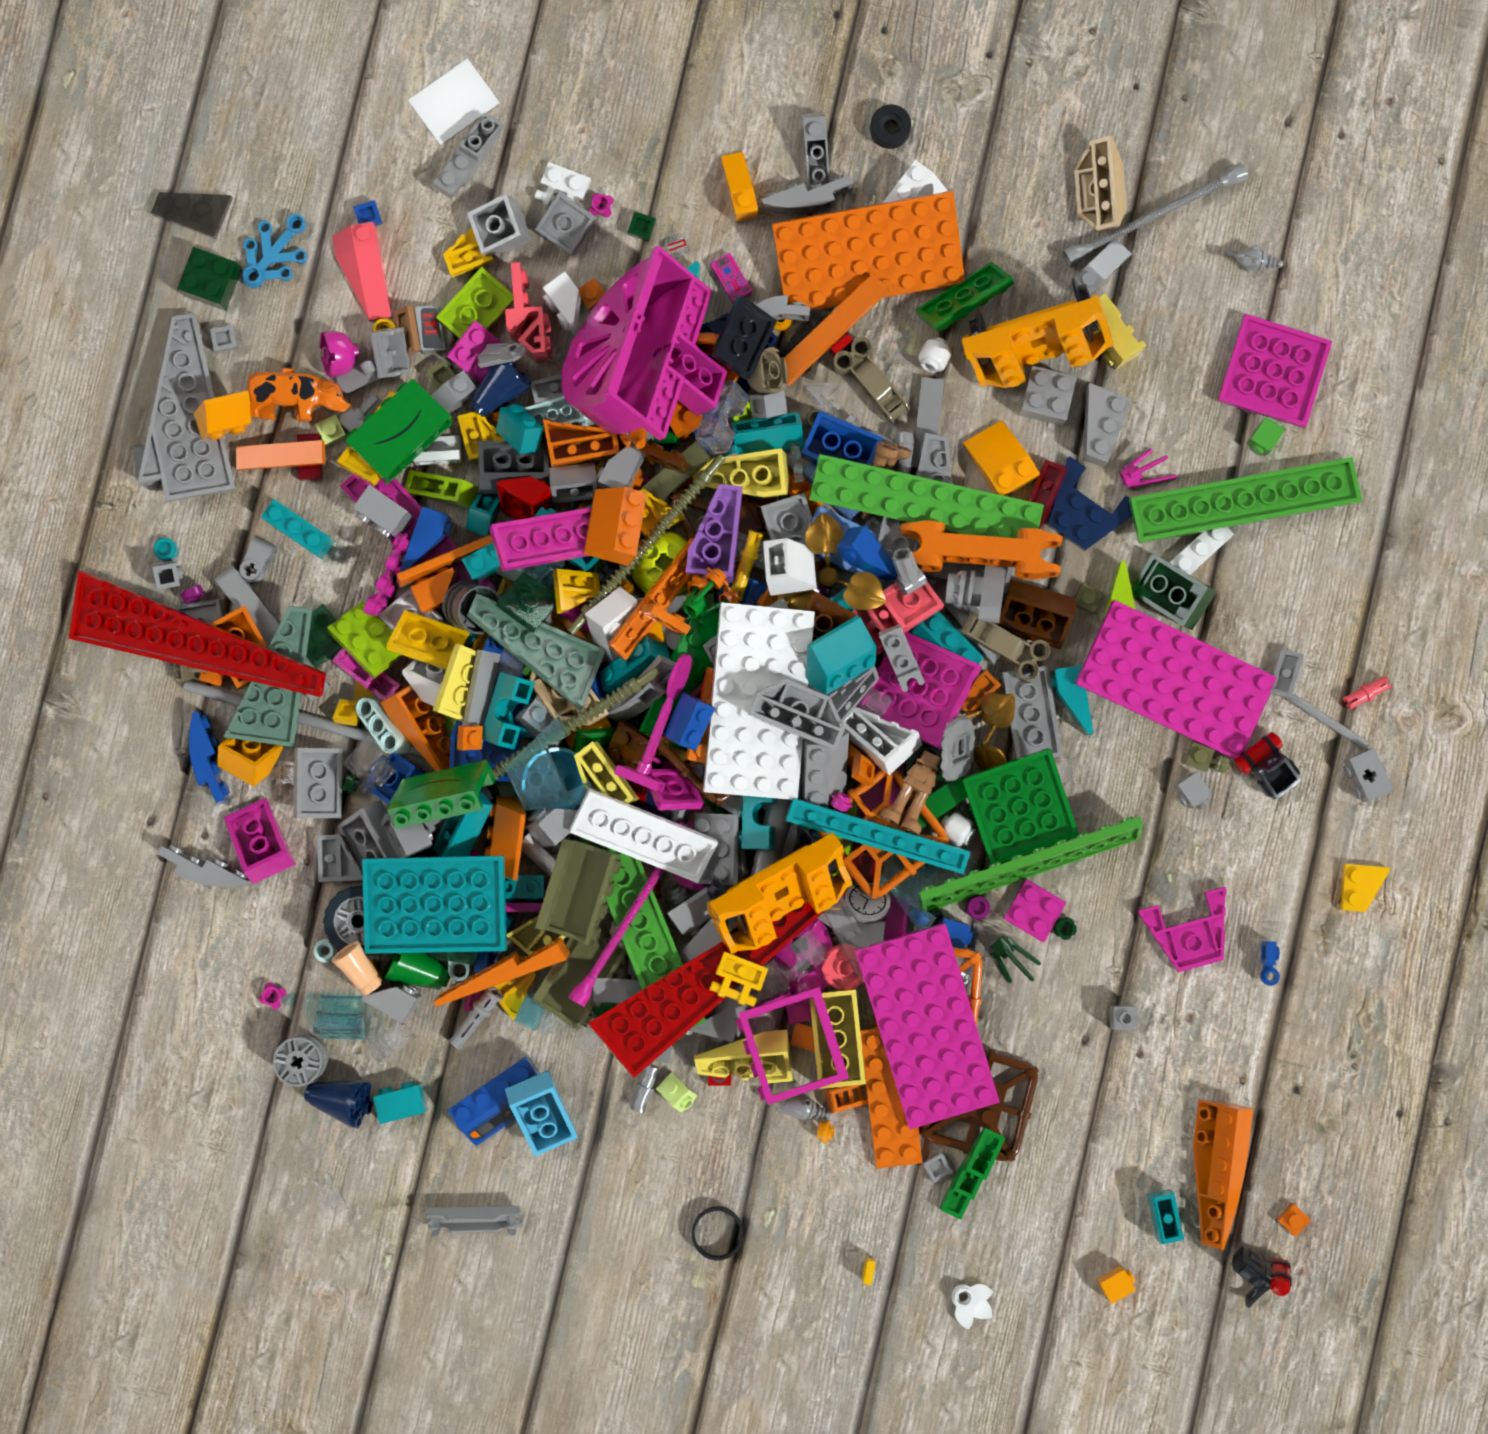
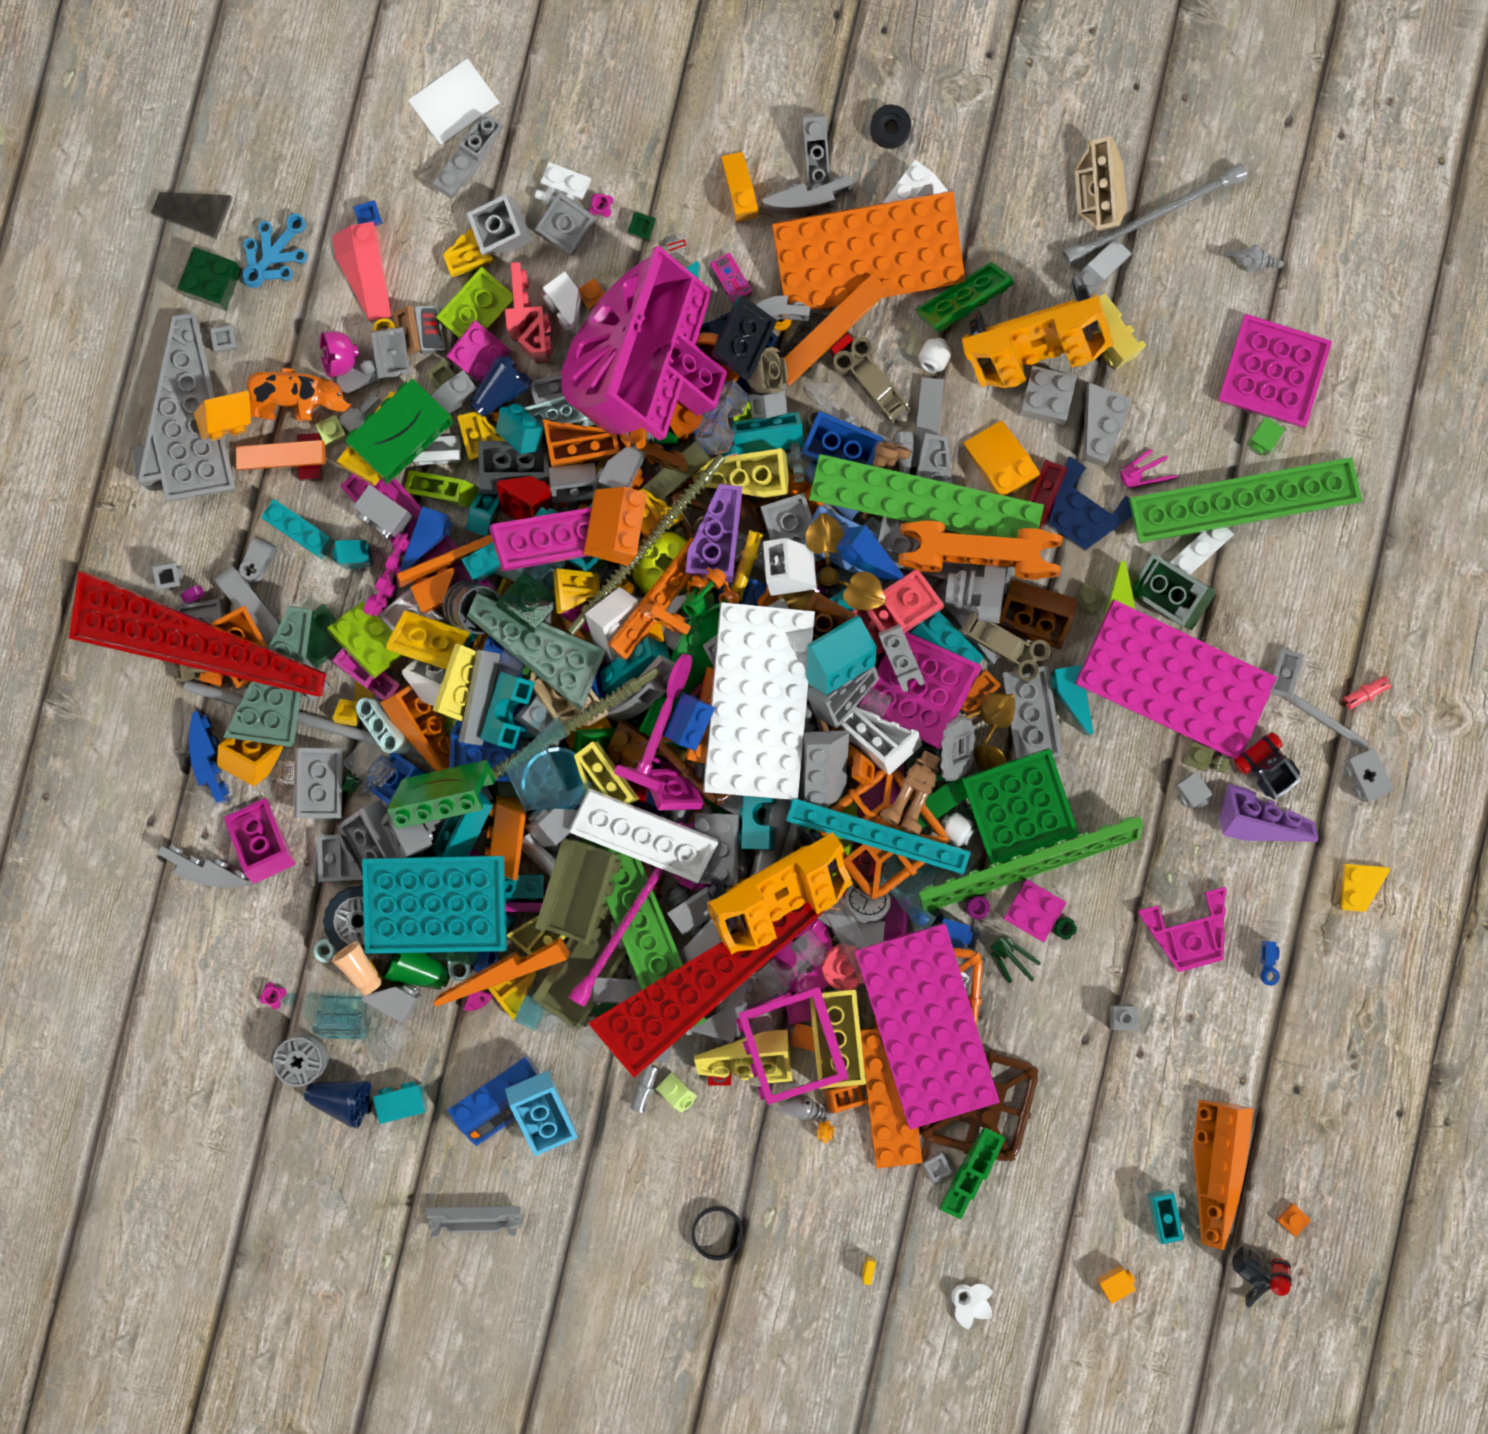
teal tile [153,538,178,562] -> none
light grey pin [449,986,504,1049] -> none
orange plate [457,725,483,751] -> none
light grey piece [478,343,526,368] -> none
yellow plate [709,952,768,1007] -> none
light grey wedge [748,679,845,751] -> none
dark pink plate [830,792,852,813] -> none
light grey piece [891,548,927,596] -> none
none -> teal slope [332,540,373,570]
none -> medium lavender wedge [1219,784,1319,842]

